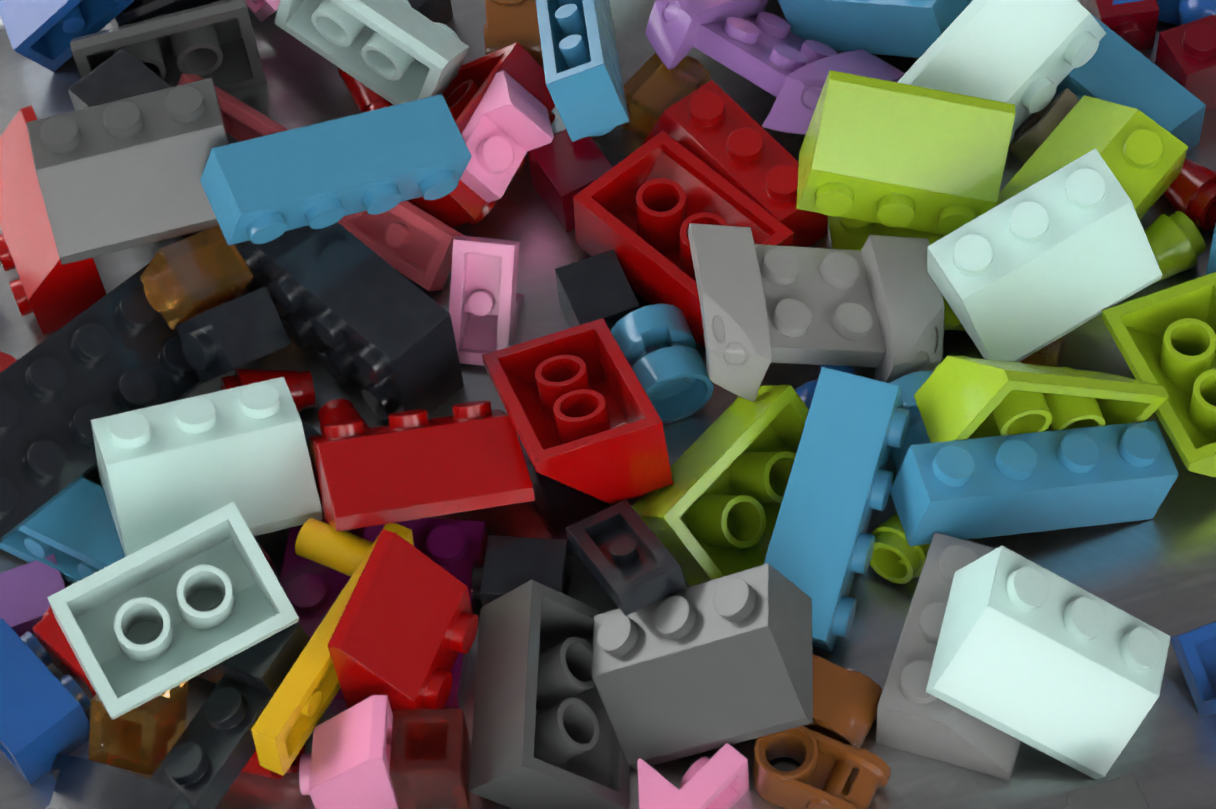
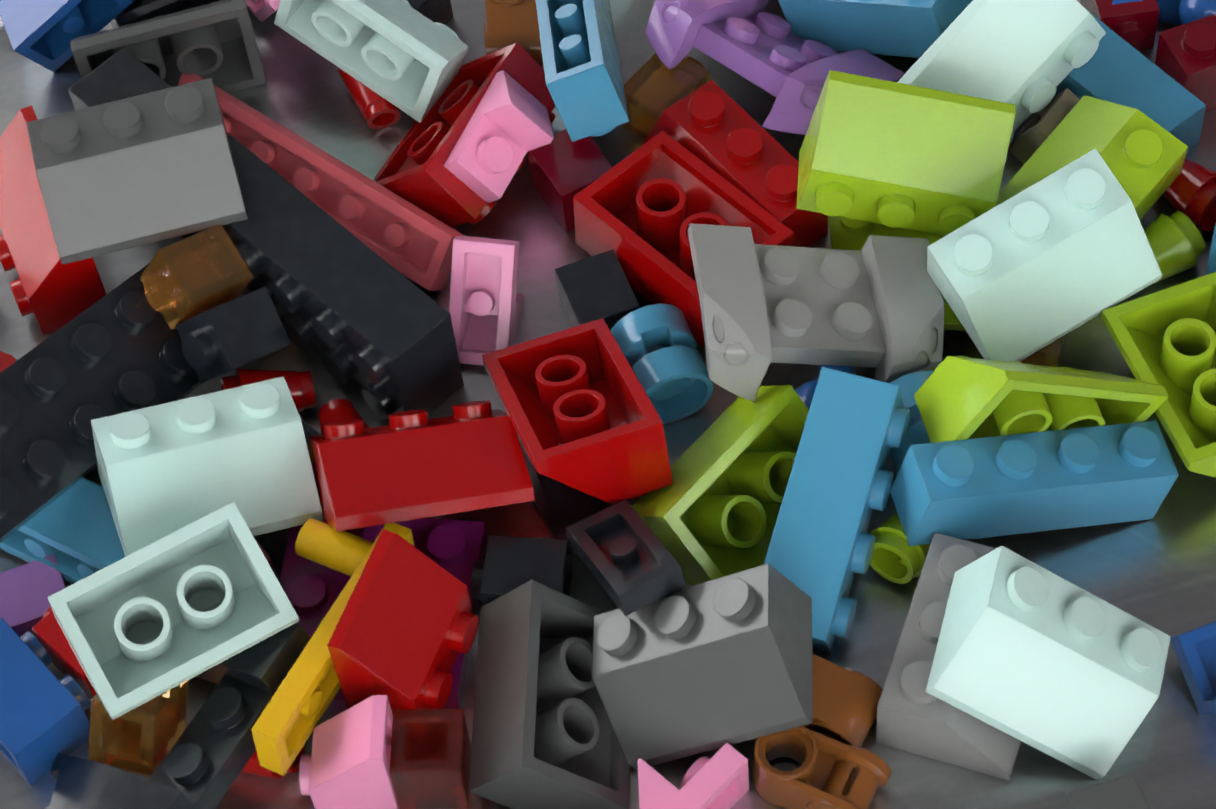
dark azure brick [200,94,472,246] -> none

